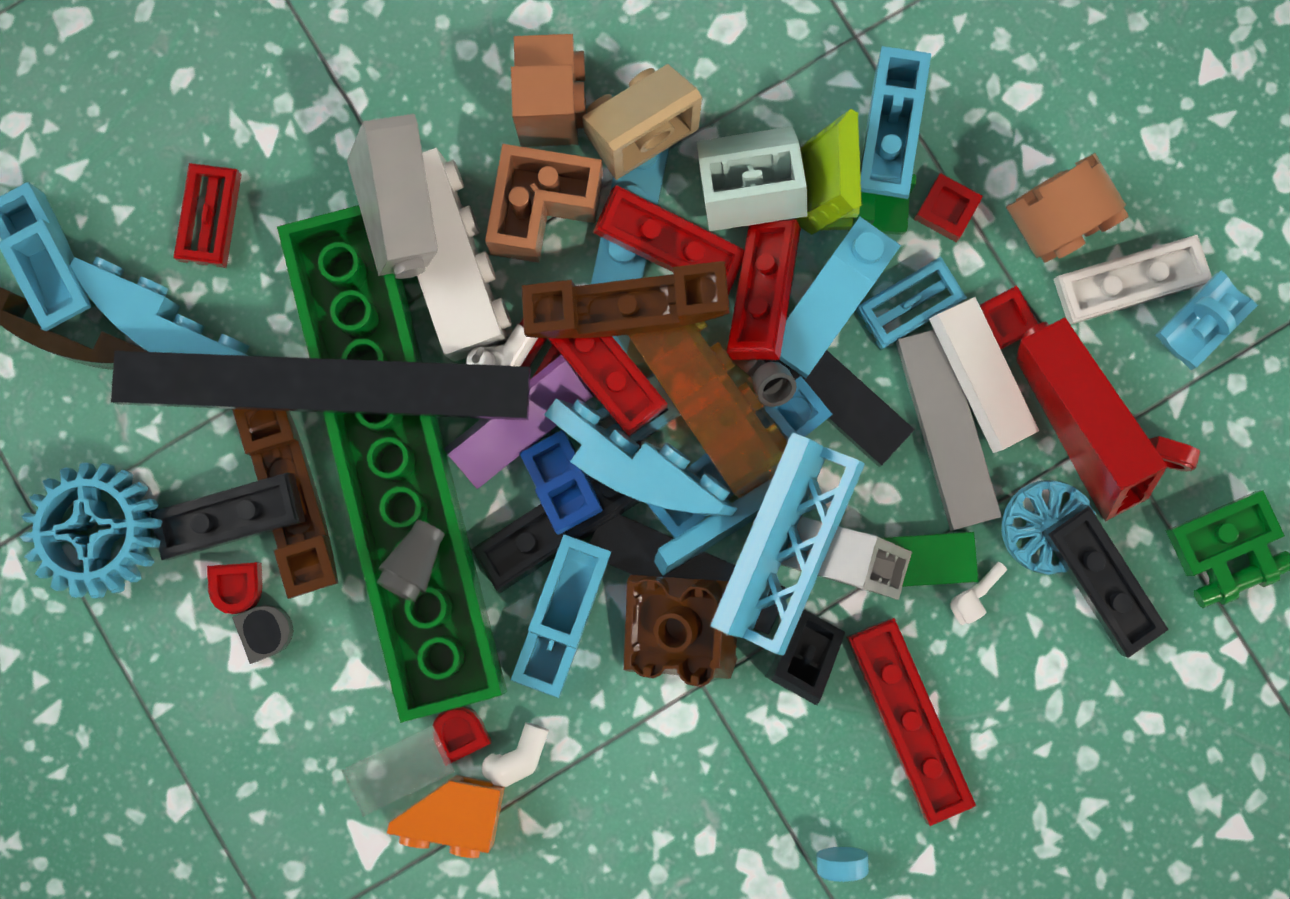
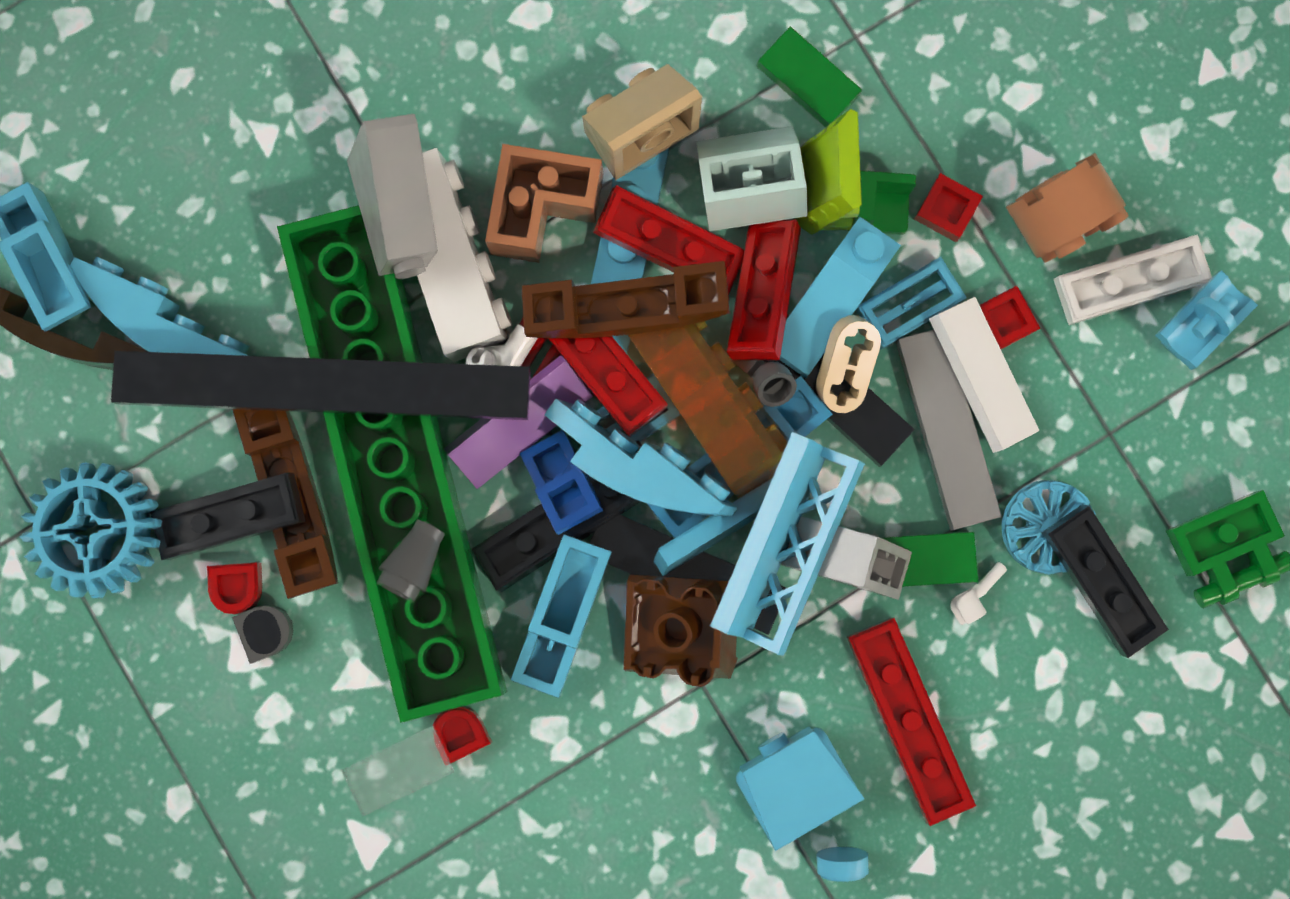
red tile [174,163,242,268] -> none
orange slope [387,775,505,858] -> none
white arm [482,722,549,787] -> none
nougat brick [511,34,587,147] -> none
black slope [765,609,846,706] -> none
medium azure slope [860,46,932,199] -> none
red slope [1016,317,1168,522] -> none
red tile [1149,436,1201,472] -> none
none -> medium azure torso [736,726,865,851]
none -> green tile [757,26,862,127]
none -> tan beam [816,315,881,413]

